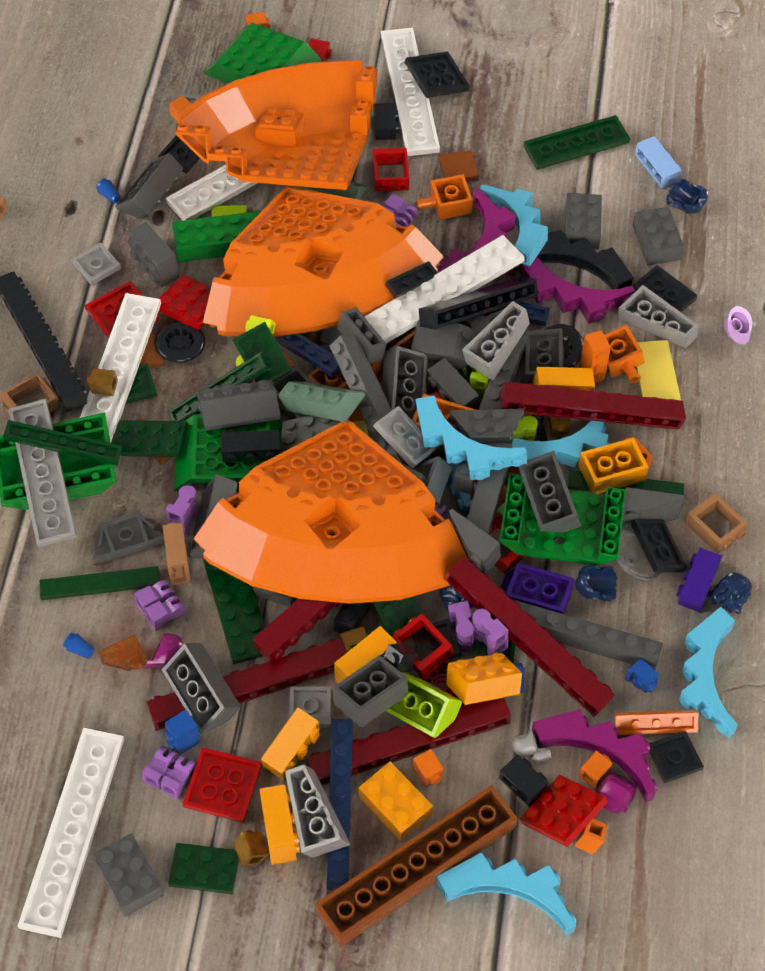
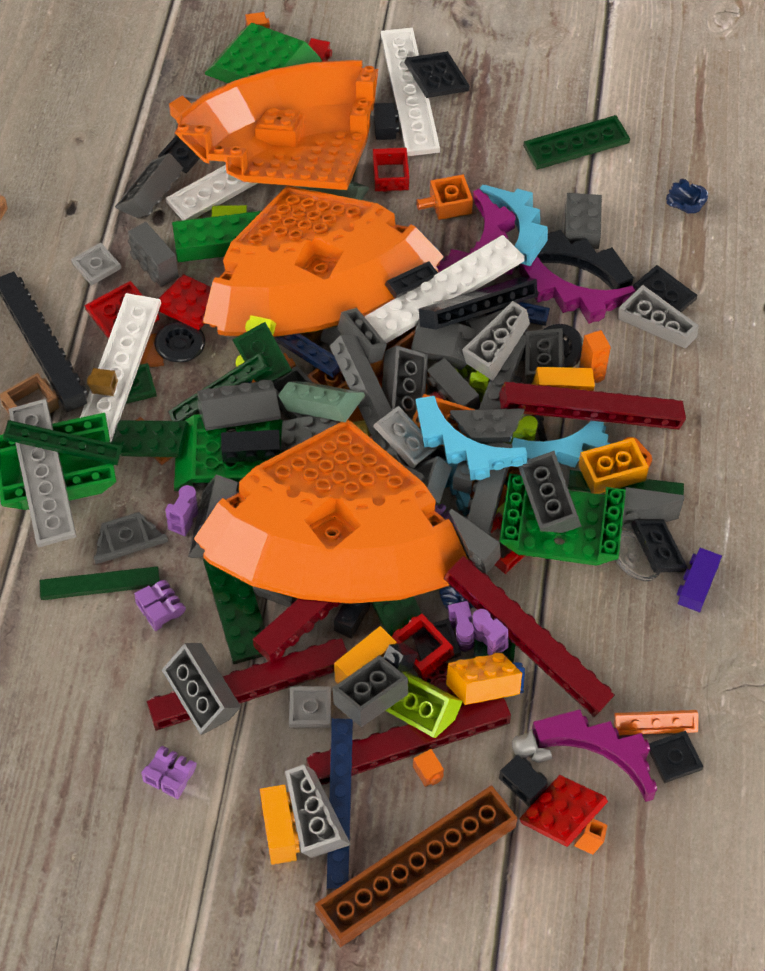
white plate [18,728,124,938] -> none
blue cone [63,632,95,659] -> none
dark grey brick [93,833,164,917] -> none
blue cone [96,178,121,204] -> none
clear orange slope [98,634,147,671] -> none
magenta helmet [143,633,183,669] -> none
medium nougat window [162,522,191,585] -> none
blue brick [164,709,200,756] -> none
dark green plate [168,843,239,895] -> none
red plate [182,747,263,823] -> none
pearl gold brick [233,830,269,866] -> none
light orange brick [261,708,321,781] -> none
pearl gold brick [340,626,370,652] -> none
light orange brick [358,761,433,842] -> none
medium lavender legs [382,193,418,227] -> none
medium azure arch [436,853,577,936] -> none
dark orange tile [438,150,479,181] -> none
dark purple slope [501,563,575,614] -> none
dark grey brick [511,599,663,670] -> none
pearl gold brick [547,416,571,437] -> none
dark blue hair [576,565,618,602] -> none
orange brick [579,751,613,789] -> none
magenta helmet [596,772,637,814] -> none
orange brick [605,324,645,383] -> none
blue brick [625,658,659,693] -> none
dark grey brick [633,207,684,266] -> none
light blue brick [635,136,682,189] -> none
light yellow tile [636,340,681,400] -> none
medium azure arch [679,607,738,738] -> none
medium nougat window [685,492,748,554] -> none
dark blue hair [708,572,752,614] -> none
lavender piece [723,306,753,344] -> none

